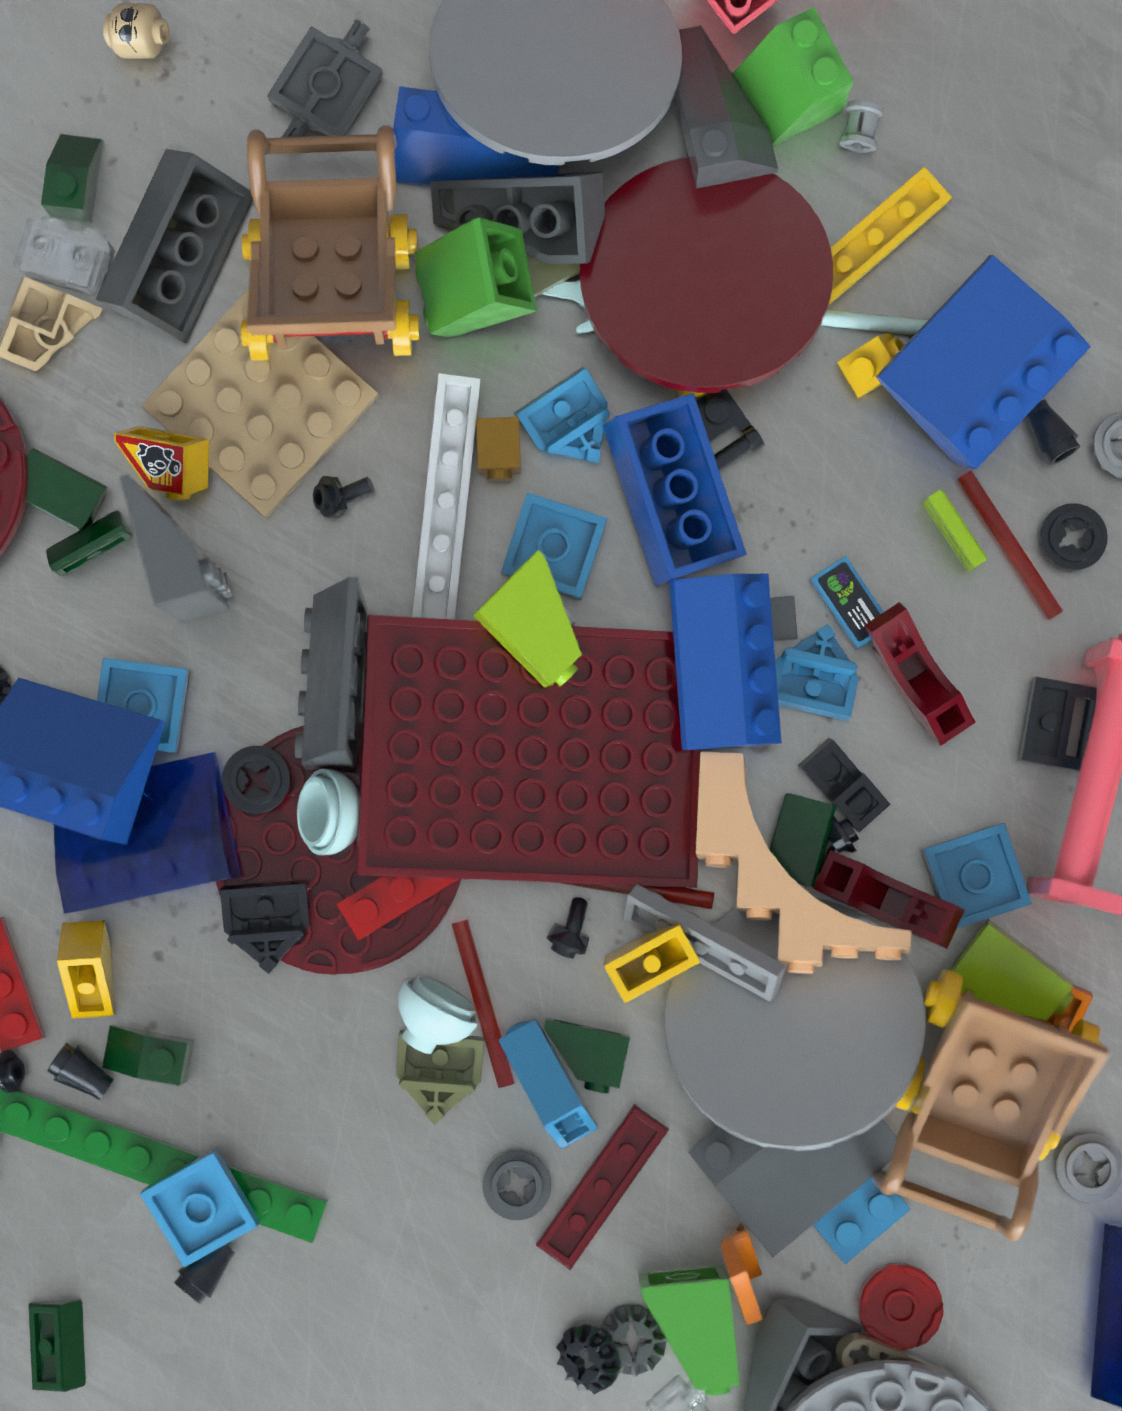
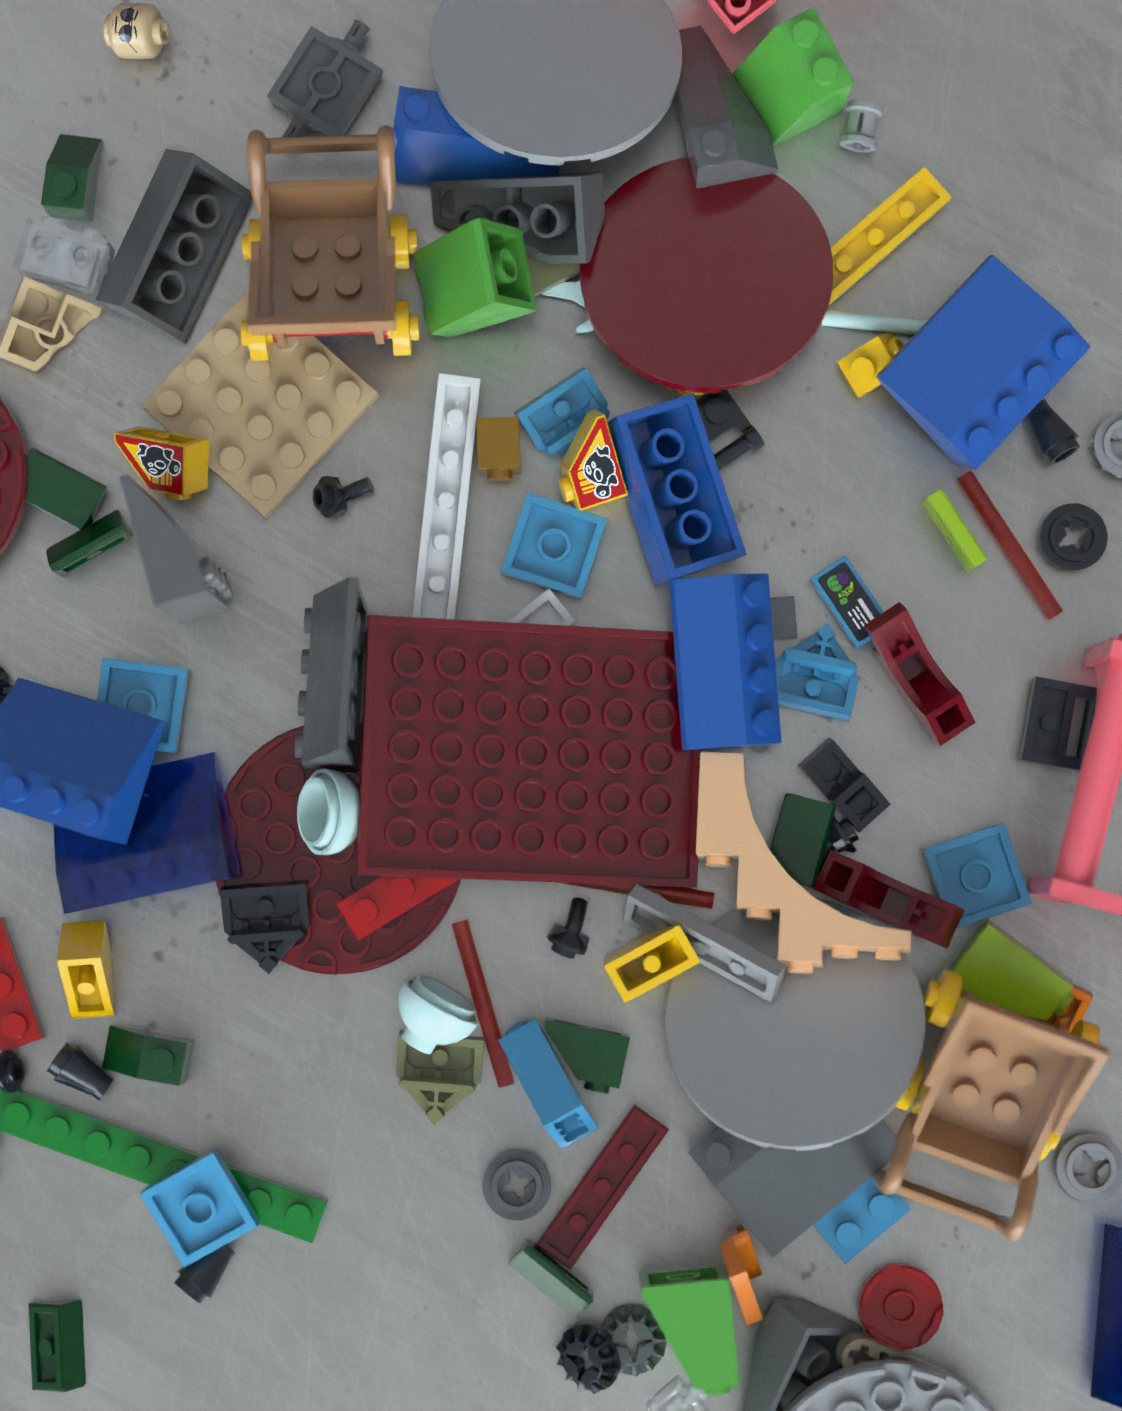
black gear [222,746,290,814] -> none
lime slope [472,550,582,688] -> none
none -> slope [509,1239,594,1317]
none -> slope [558,409,628,511]

